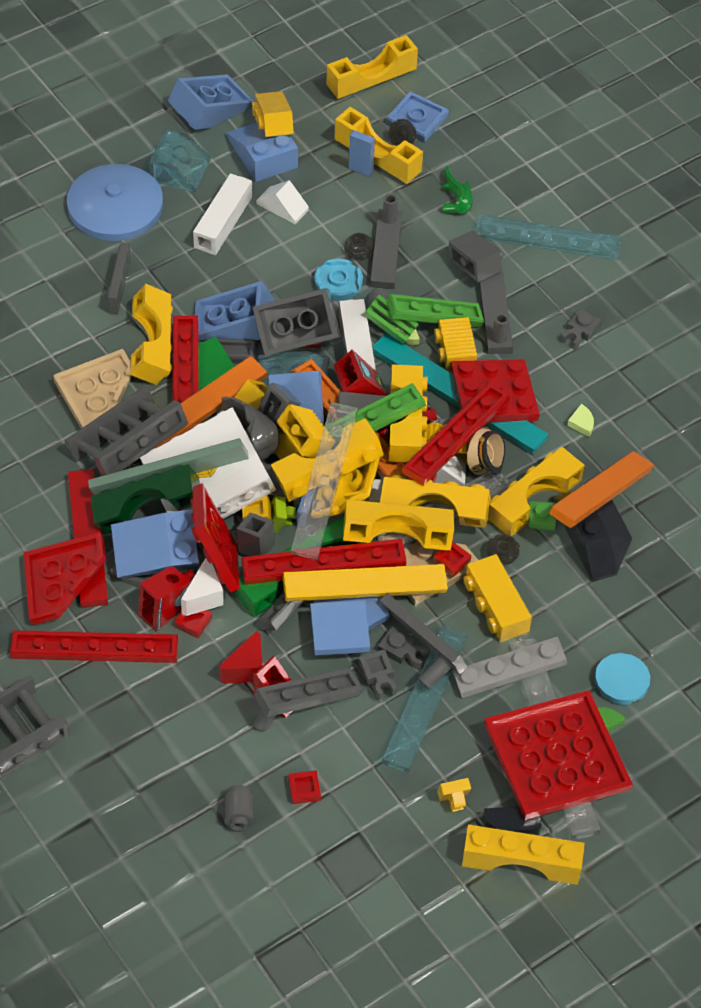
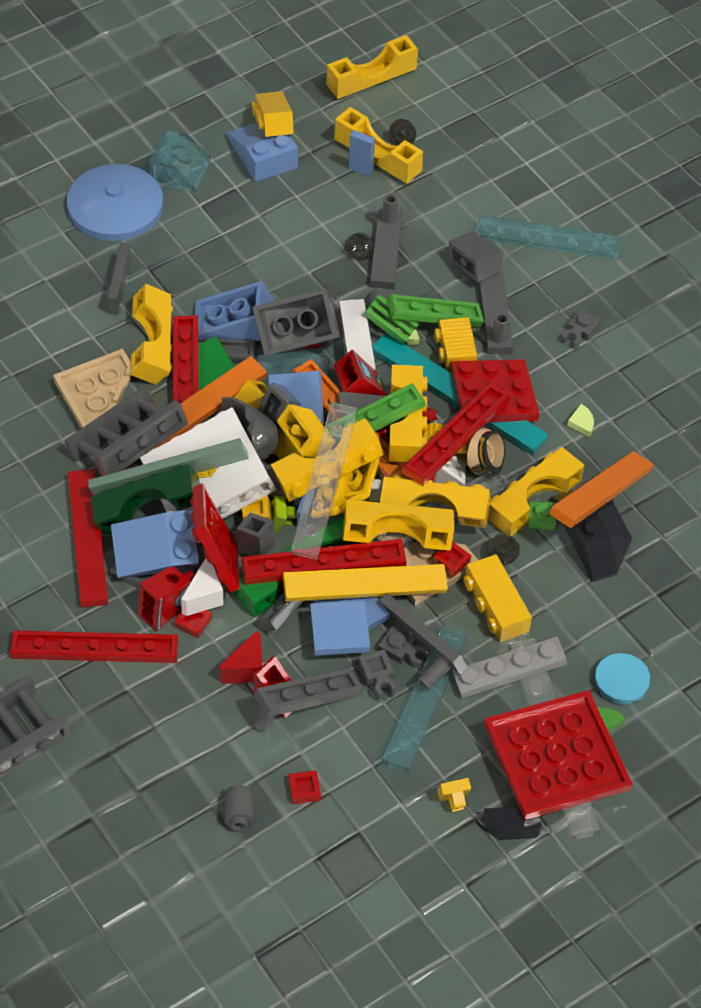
red plate [23,532,106,625] -> none
medium blue slope [168,74,254,130] -> none
white brick [193,173,252,255] -> none
white slope [256,180,309,224] -> none
medium azure tile [314,259,363,301] -> none
medium blue tile [385,91,449,143] -> none
green piece [442,166,473,215] -> none
yellow arch [462,825,585,885] -> none

